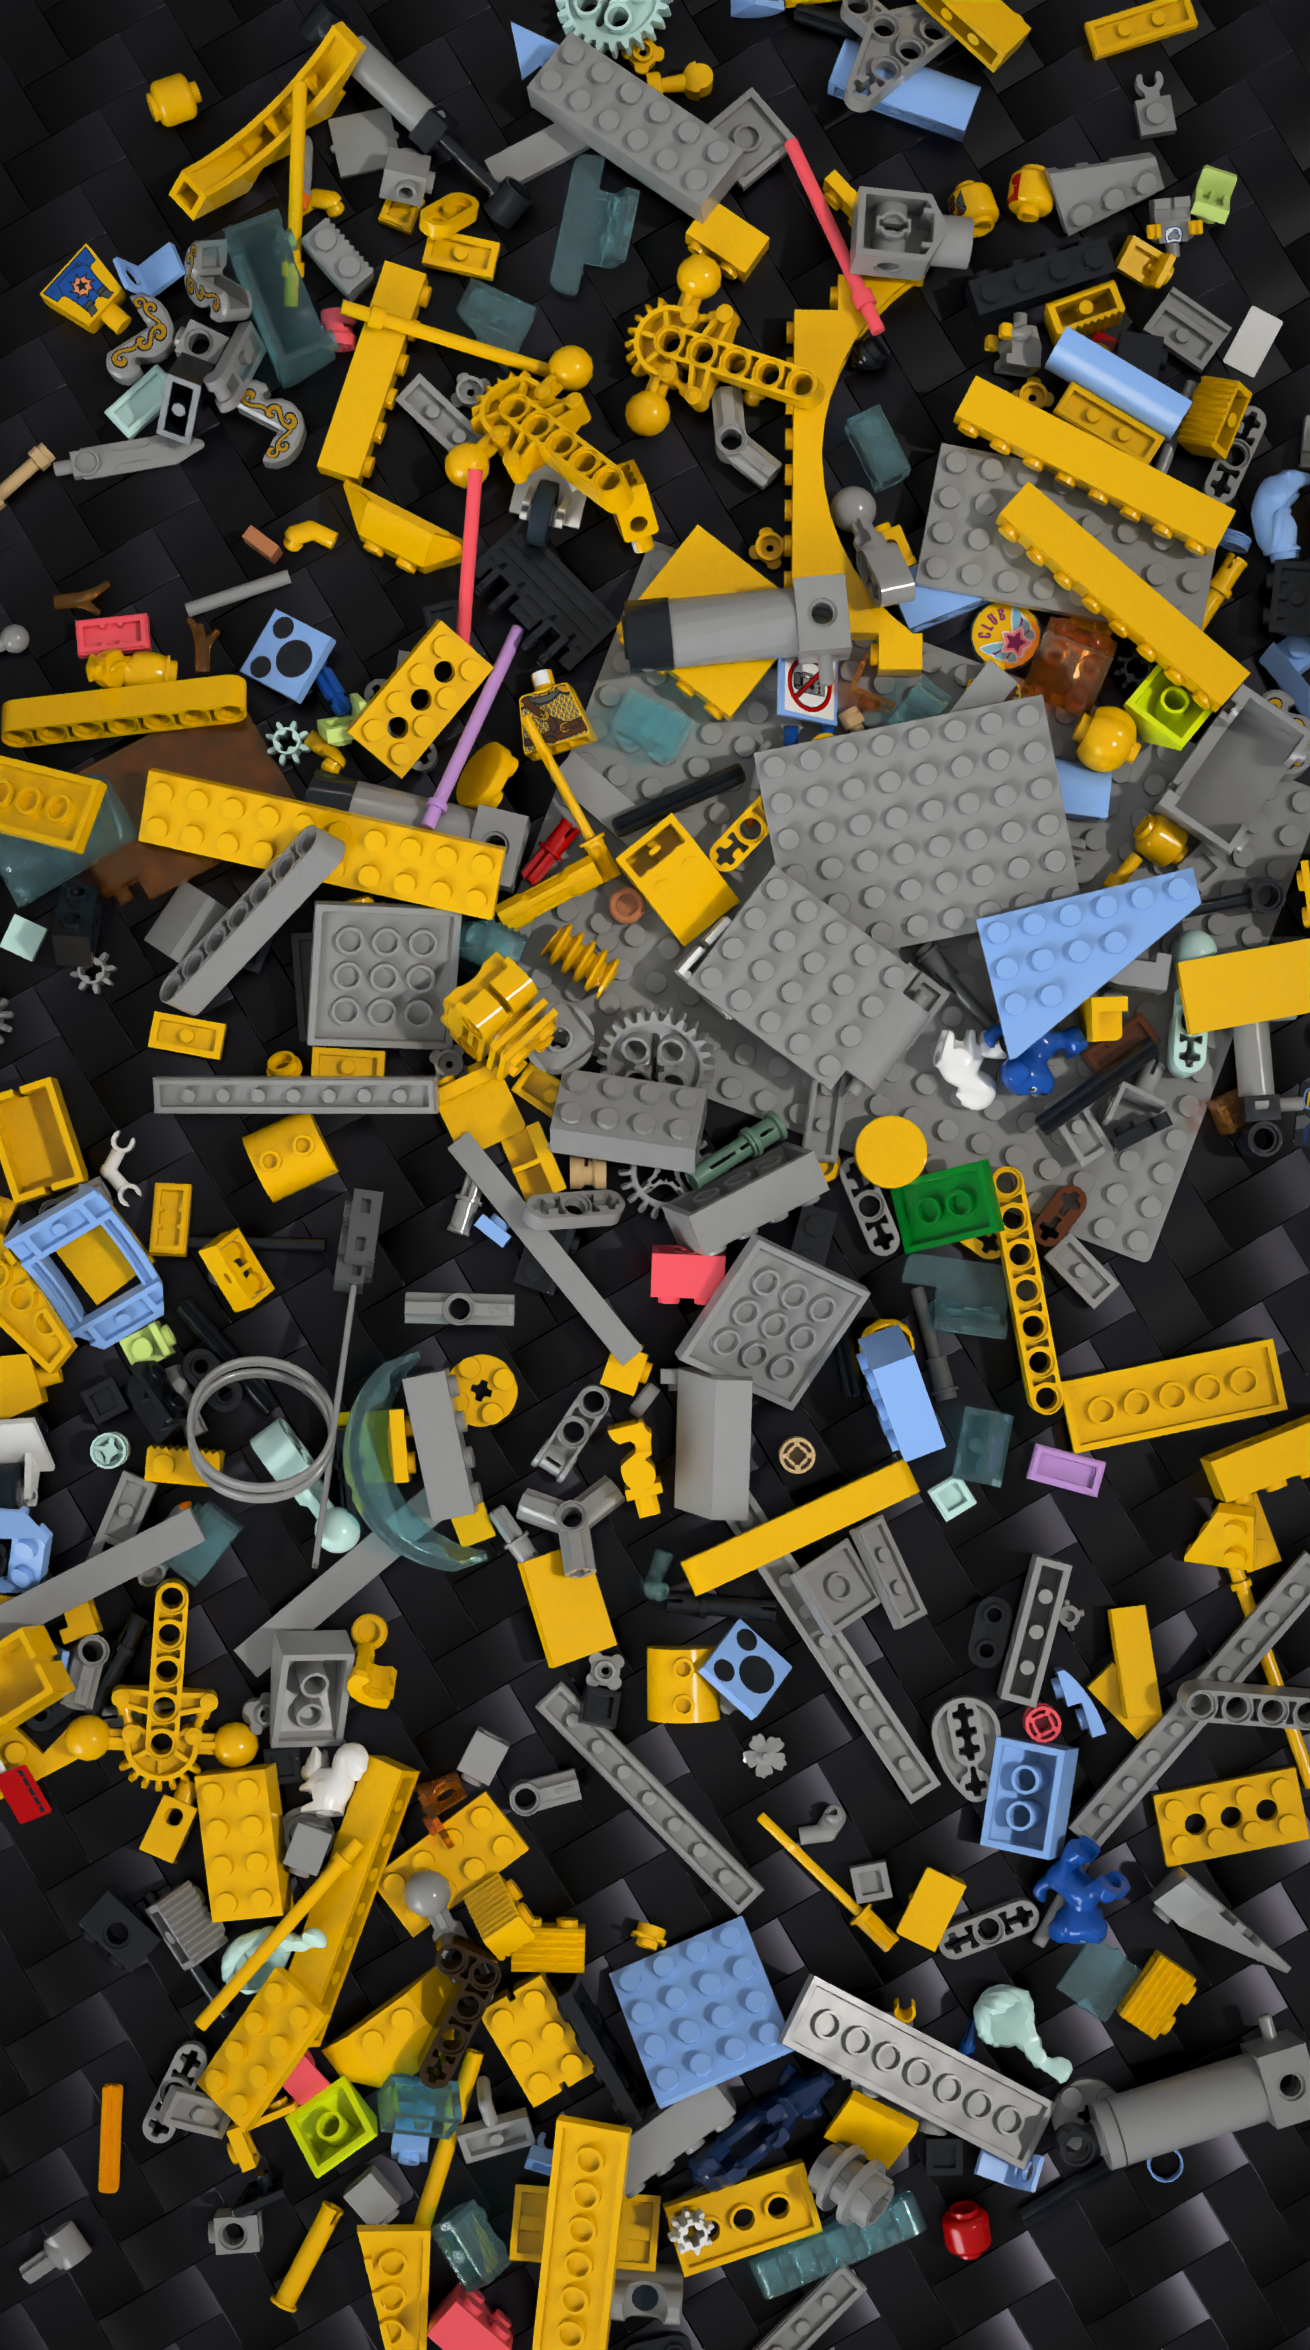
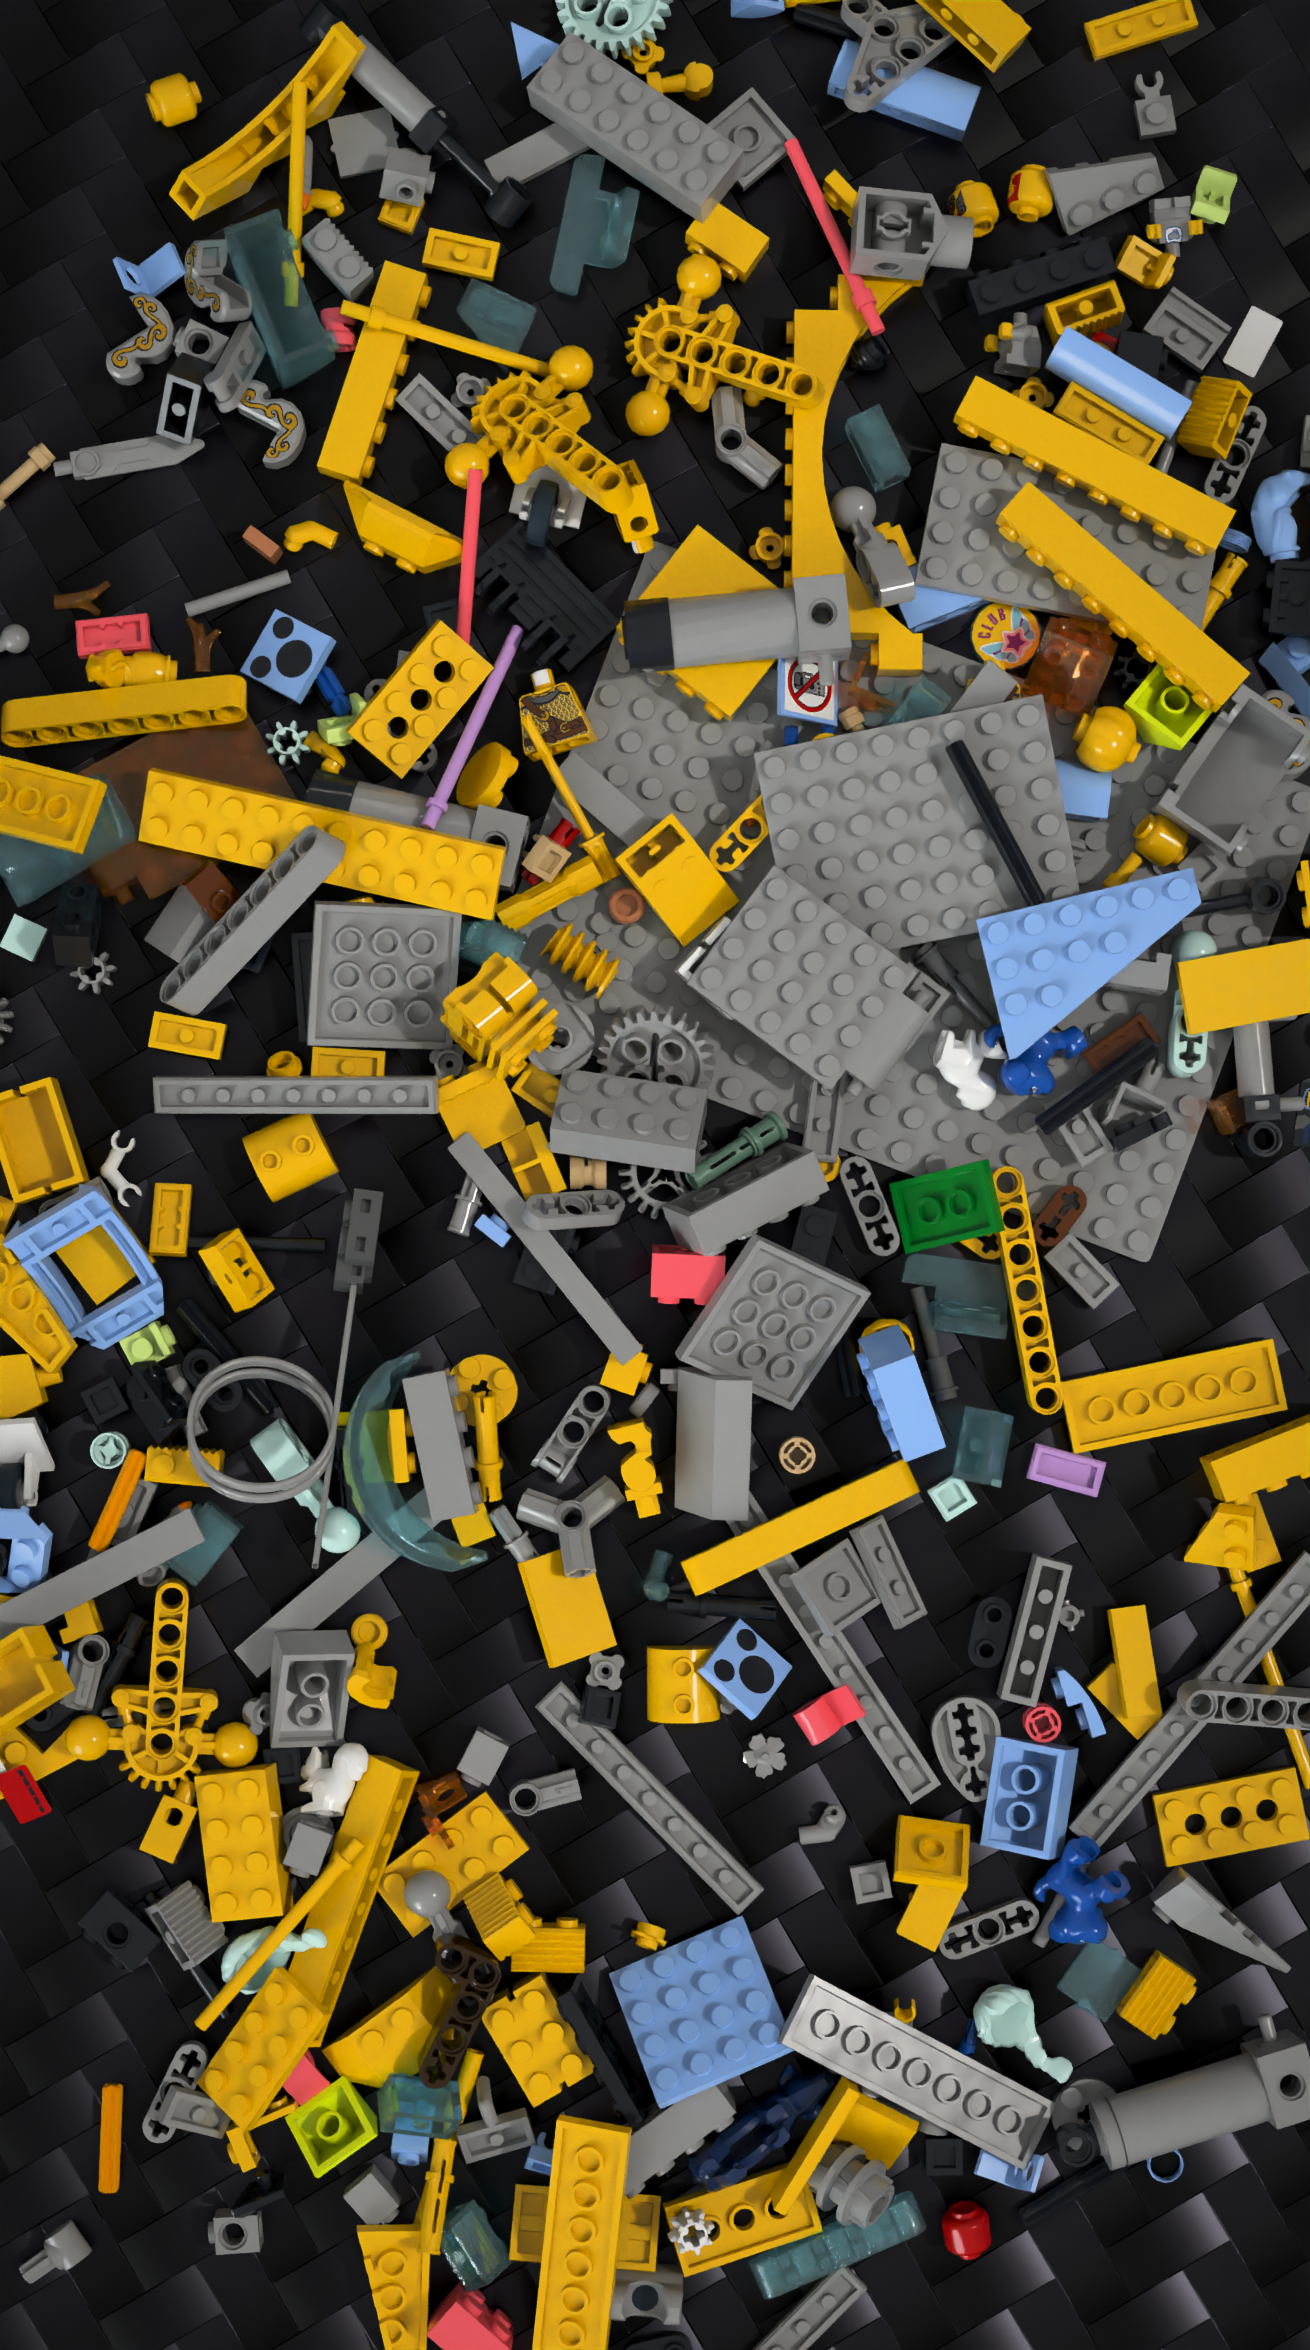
torso [40,243,132,335] -> none
light aqua tile [104,364,167,440] -> none
yellow pin [270,2200,344,2313] -> none
light grey piece [404,1292,515,1326] -> none
yellow plate [419,192,479,240] -> none
clear light blue brick [610,688,695,765] -> none
black axle [612,763,746,837] -> none
yellow piece [757,1813,899,1952] -> none
yellow tile [854,1115,928,1189] -> none
yellow panel [1078,996,1128,1042] -> none
none -> light orange axle [88,1449,147,1552]
none -> reddish brown plate [182,860,241,924]
none -> yellow pin [417,2138,457,2255]
none -> yellow pin [473,1391,503,1502]
none -> tan tile [521,834,572,883]
none -> yellow tile [771,2076,860,2216]
none -> coral panel [793,1684,866,1746]
none -> yellow tile [893,1815,970,1892]
none -> black axle [946,740,1045,907]

